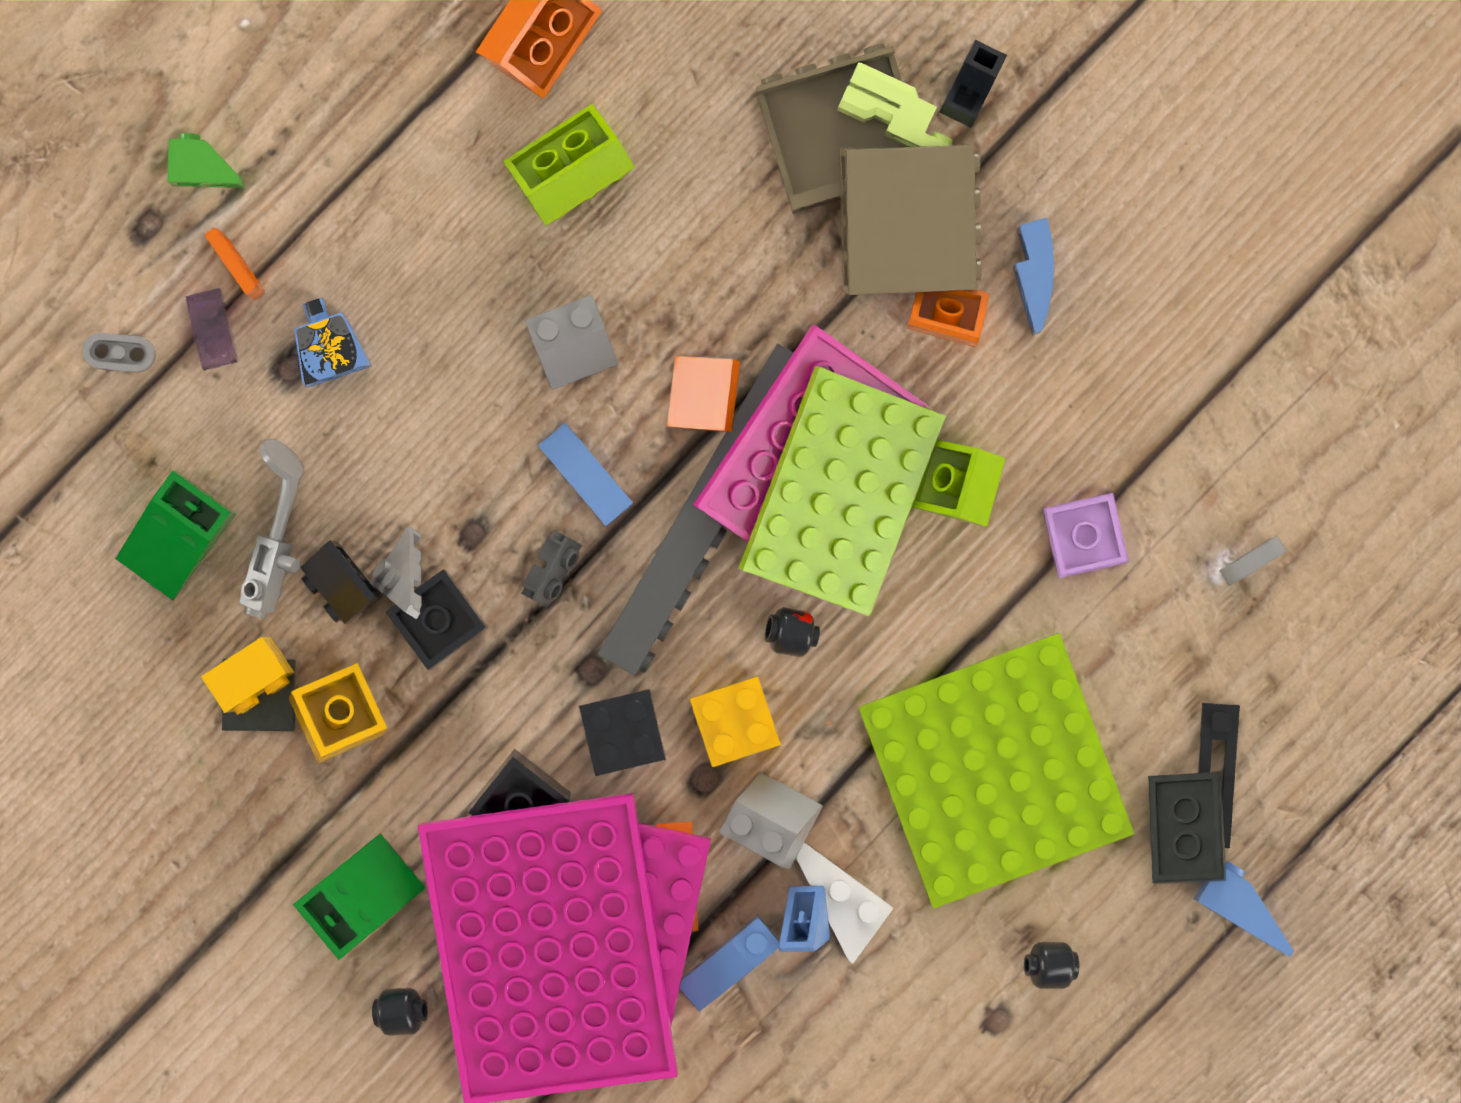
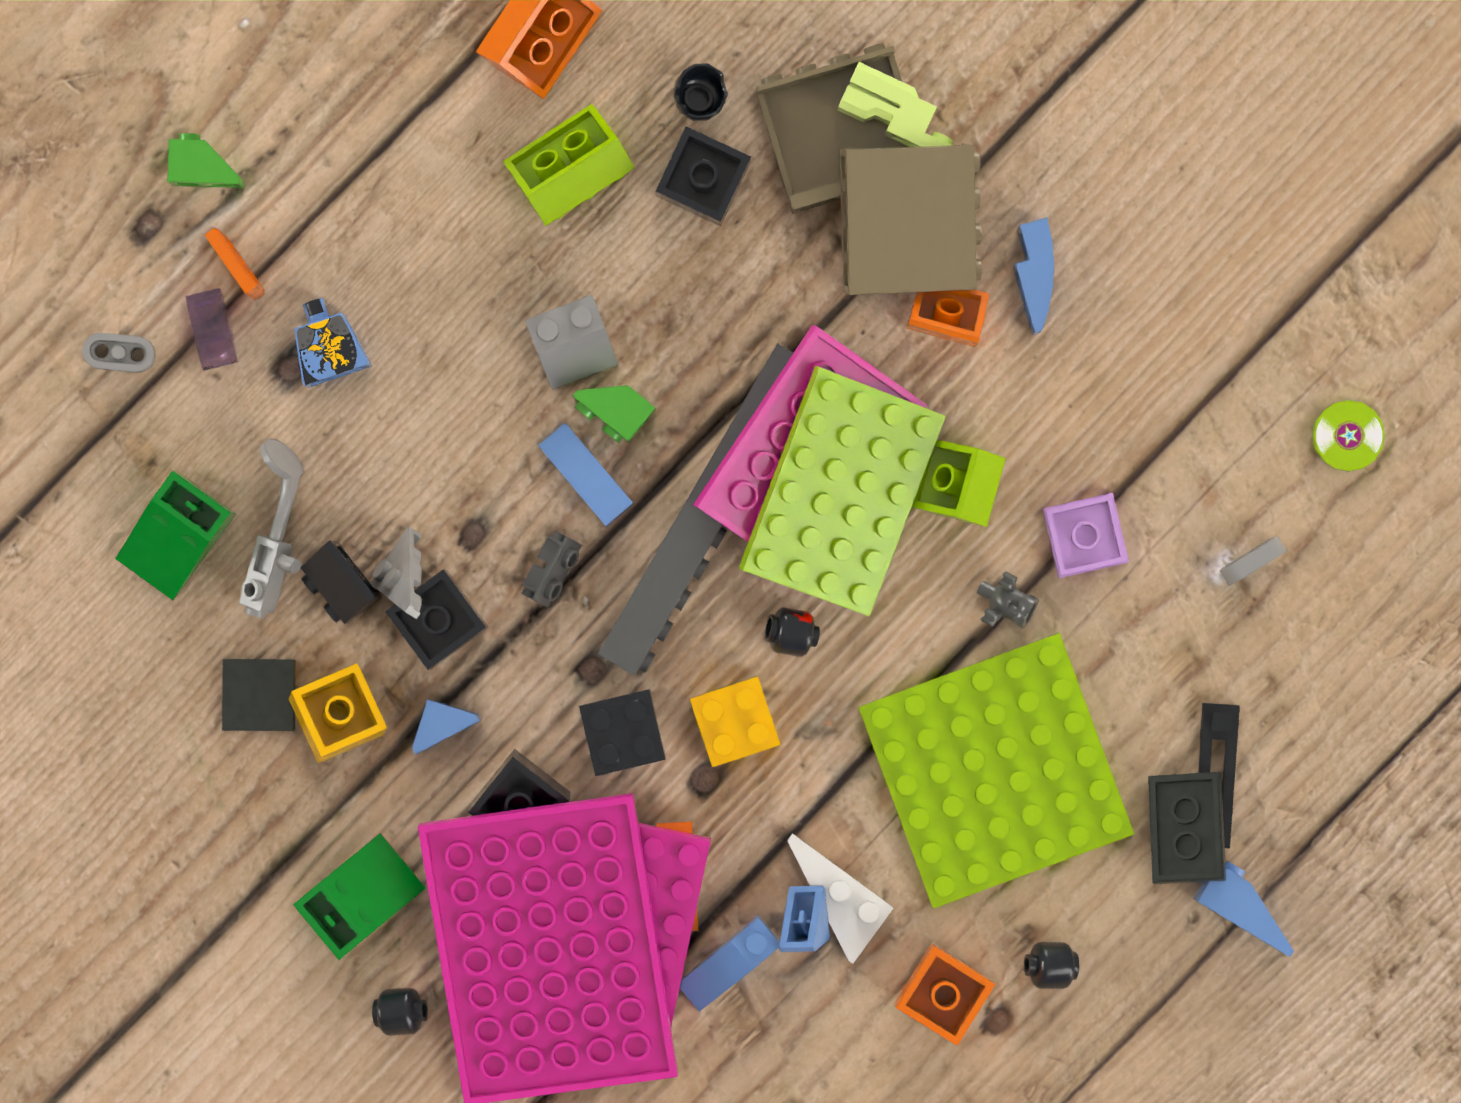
yellow brick [201,637,295,715] -> none
tile [667,356,740,432] -> none
light grey slope [719,772,823,869] -> none
black brick [939,39,1007,128] -> none
none -> medium blue slope [412,699,481,754]
none -> bright green slope [573,385,656,443]
none -> black brick [655,127,751,226]
none -> black hair [673,63,728,121]
none -> orange brick [894,943,995,1046]
none -> dark grey piece [977,572,1039,629]
none -> lime tile [1312,400,1385,472]

